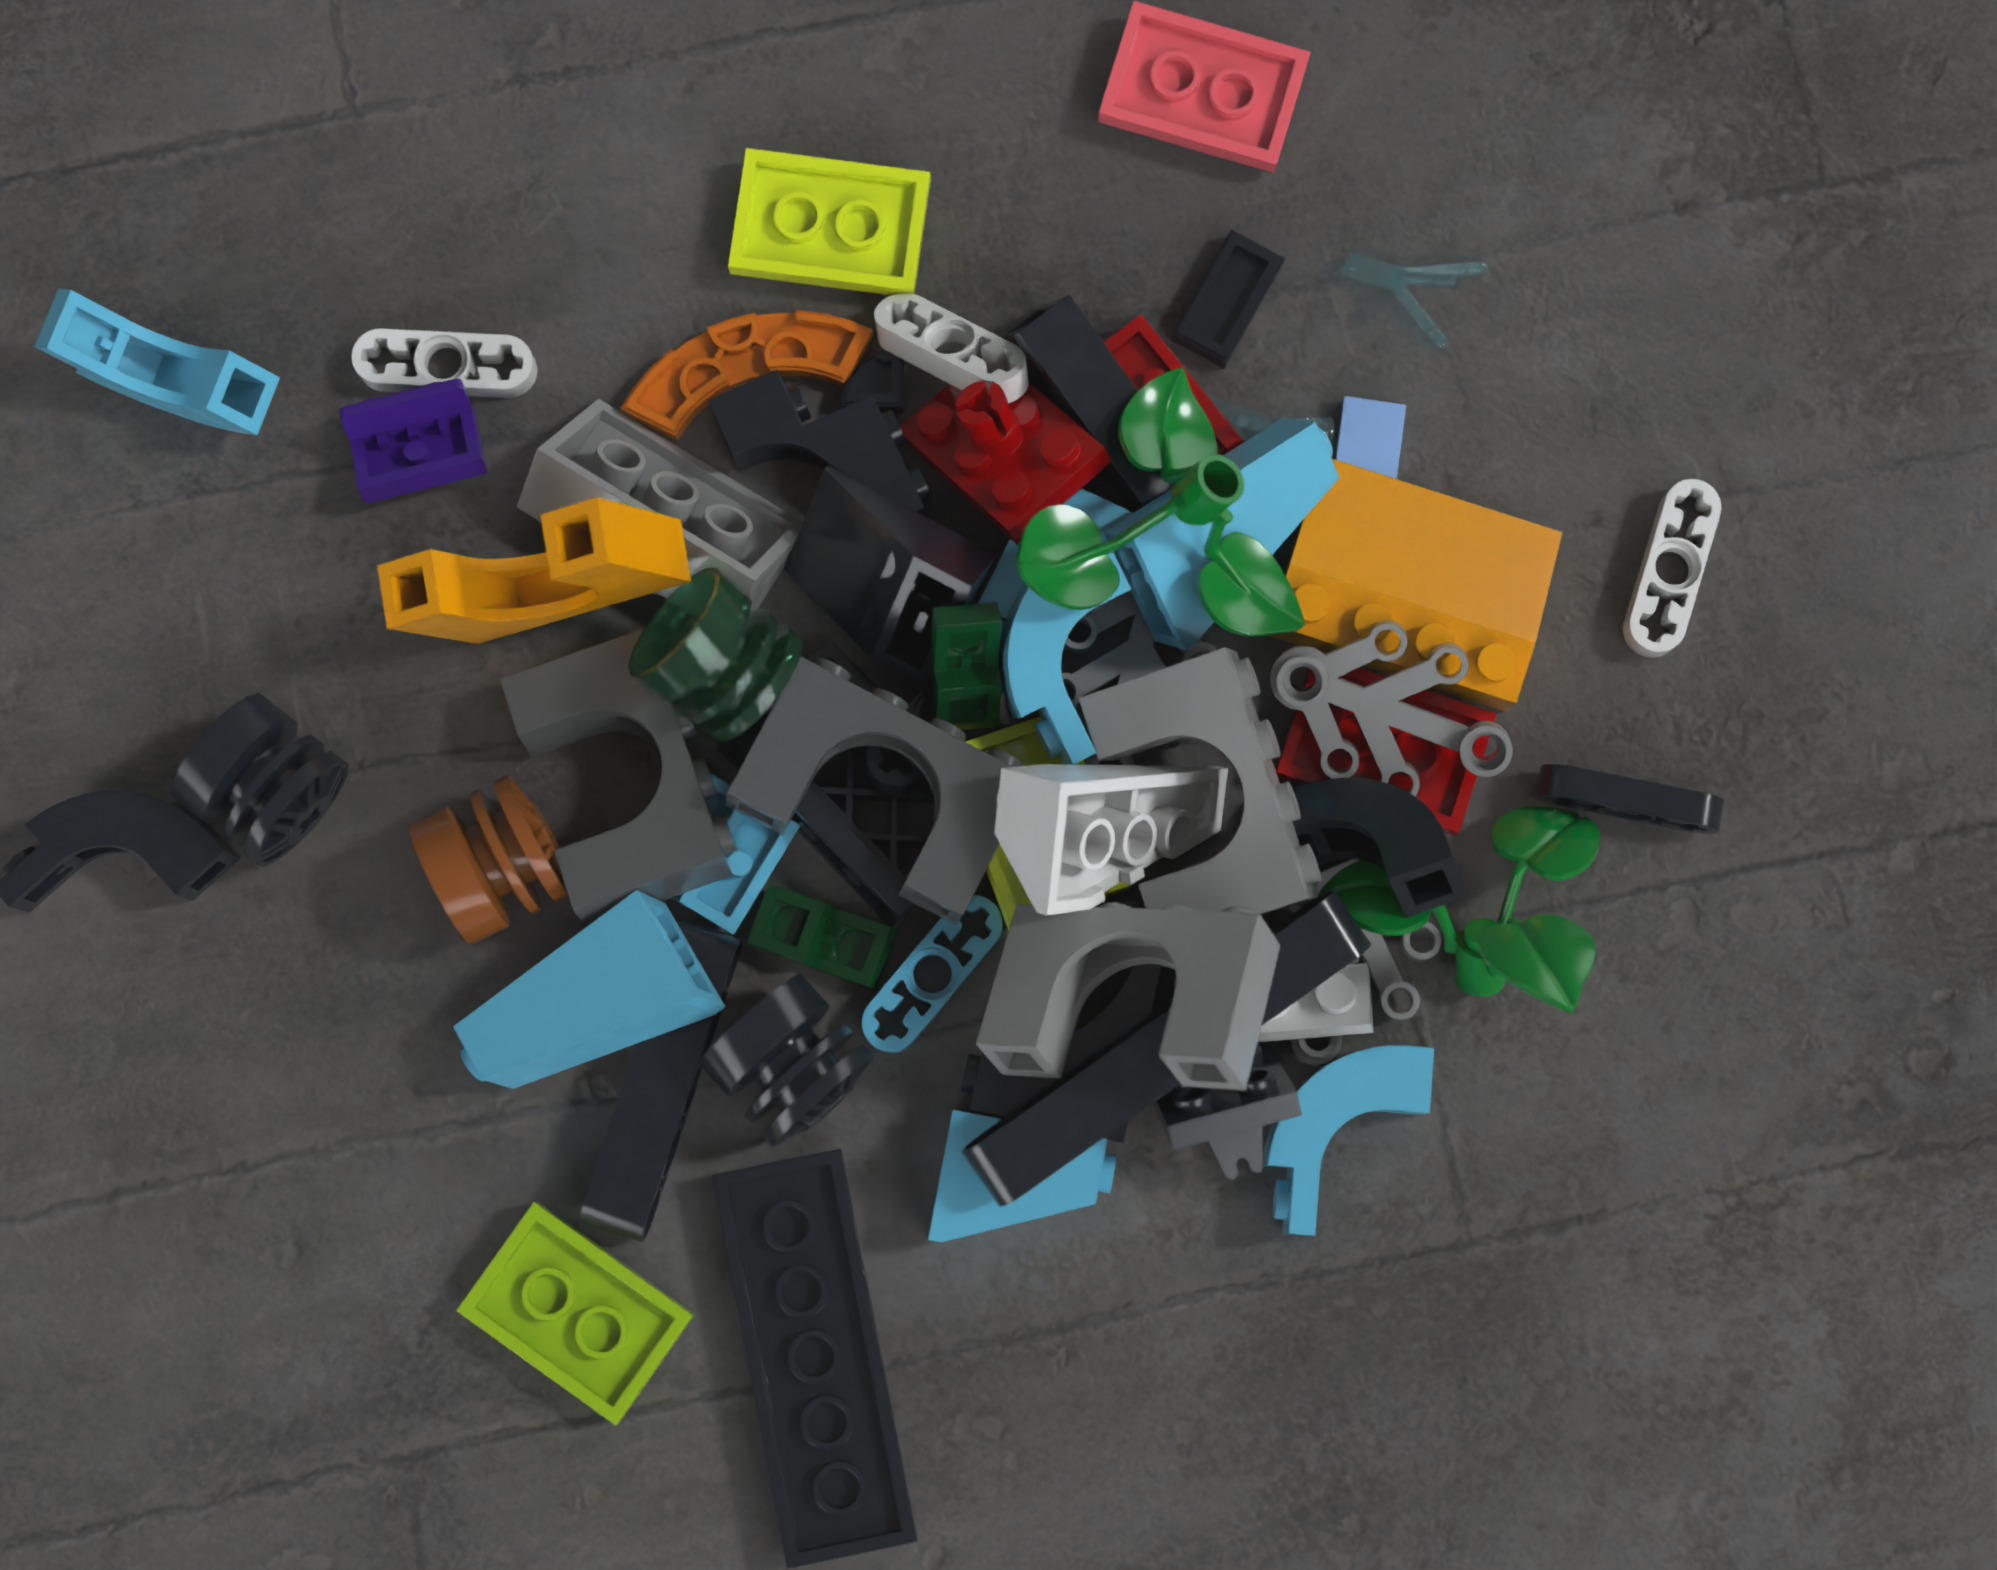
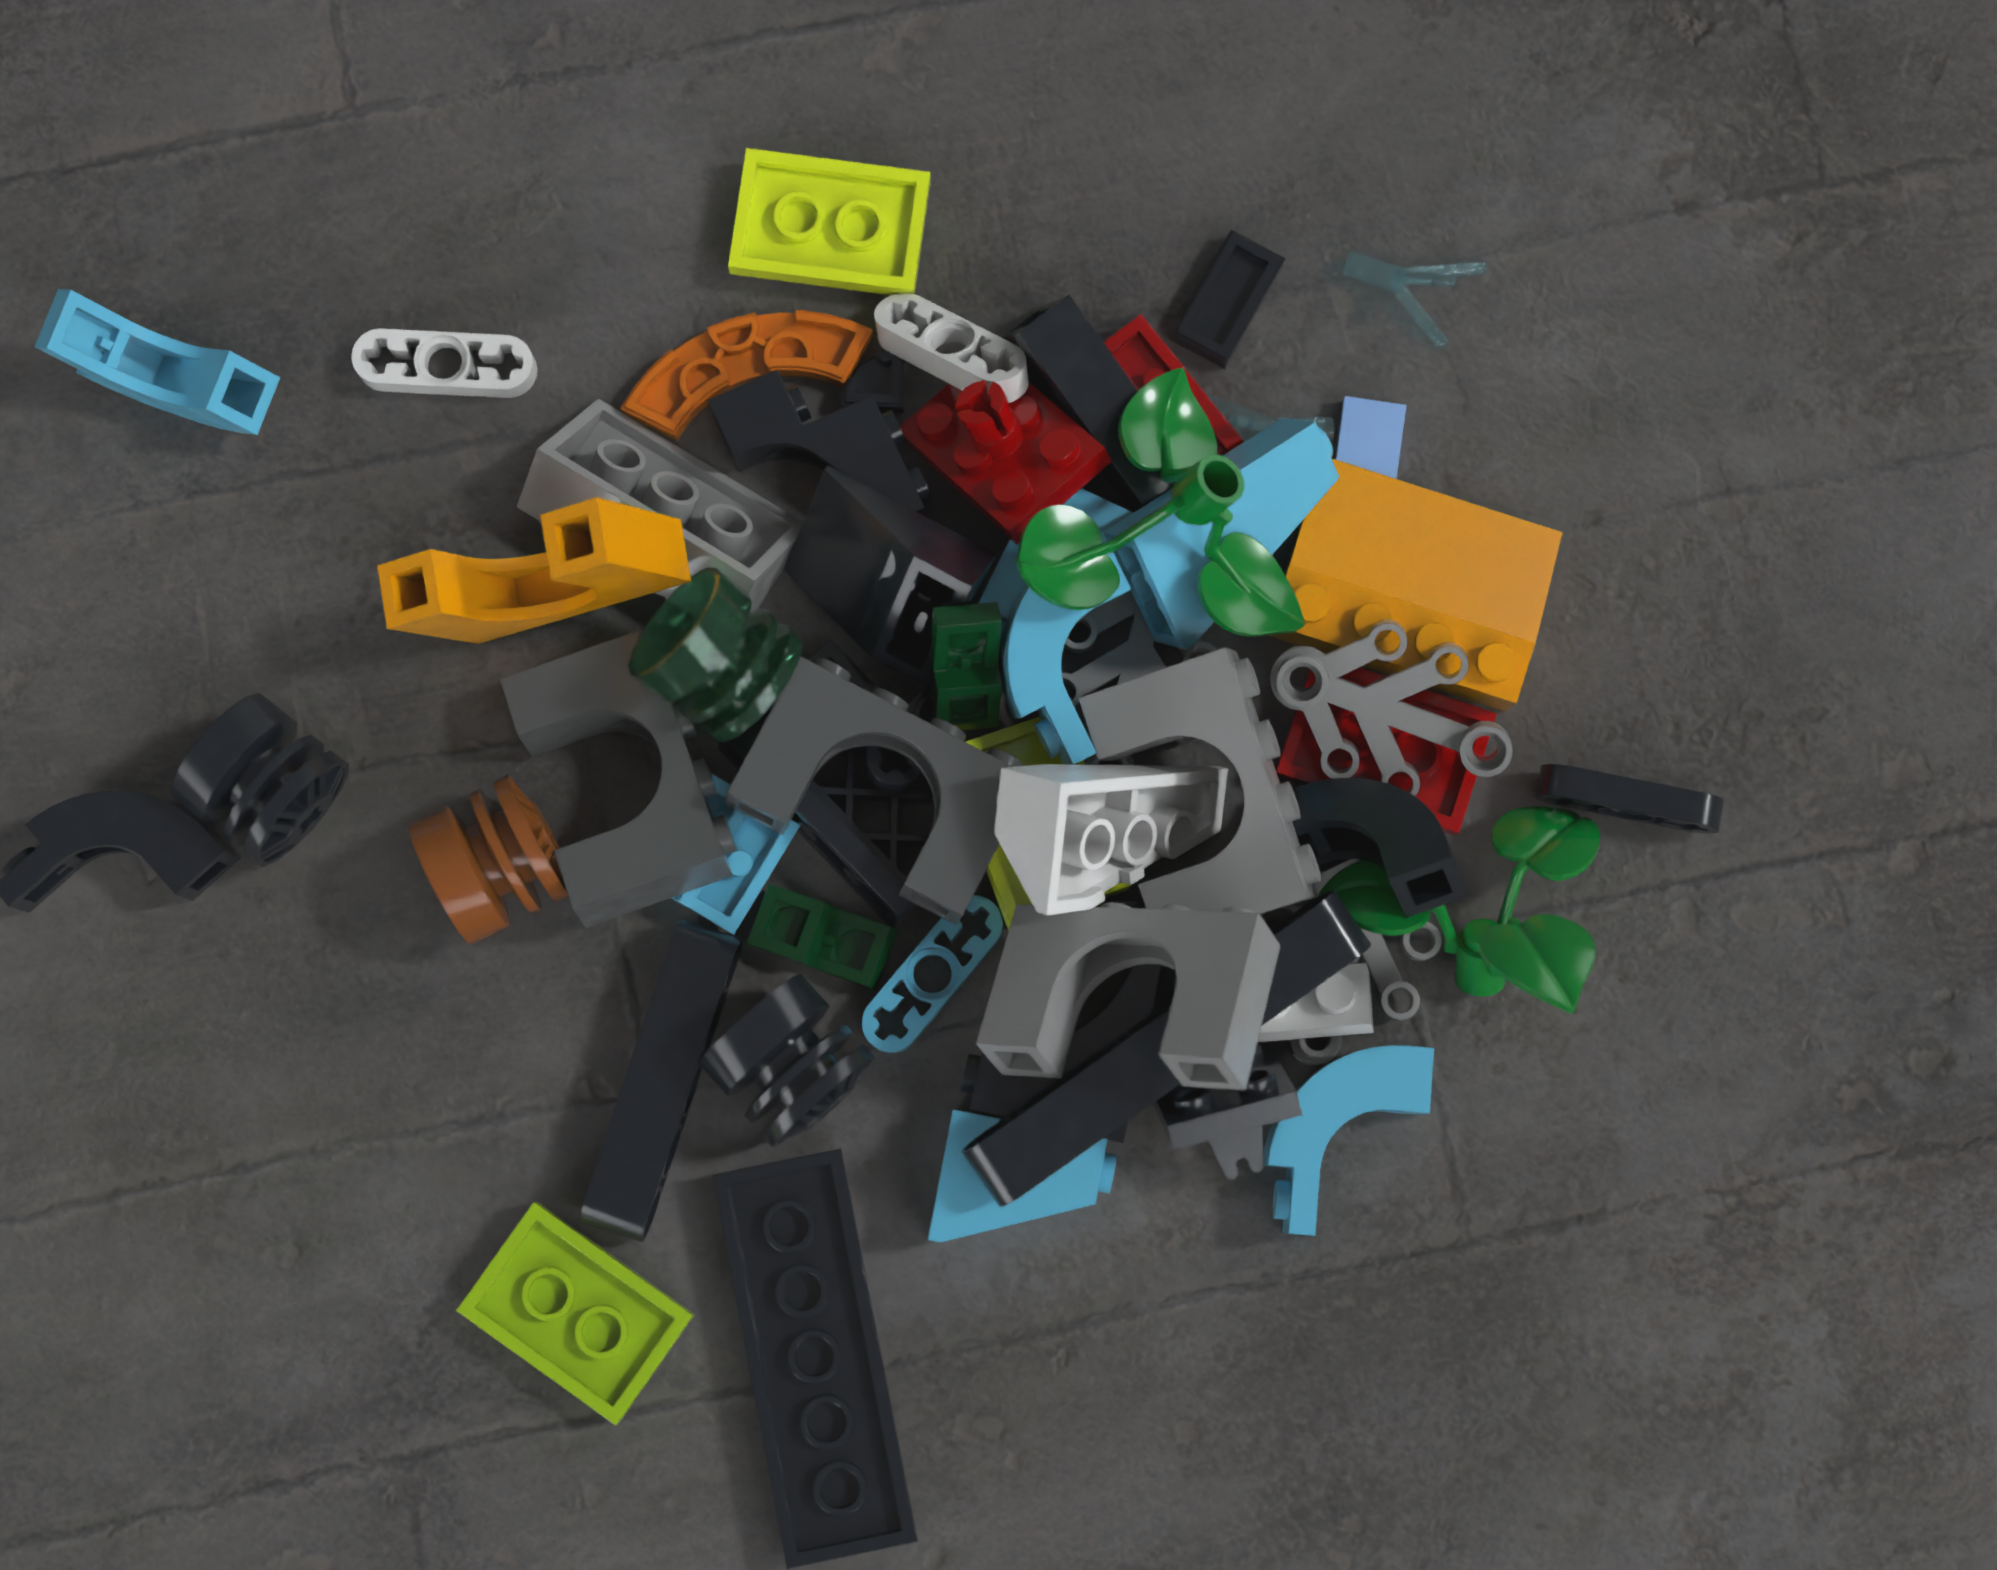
dark purple bracket [339,379,488,504] -> none
medium azure slope [453,890,725,1089] -> none
coral plate [1098,1,1311,173] -> none
white beam [1623,479,1721,658] -> none

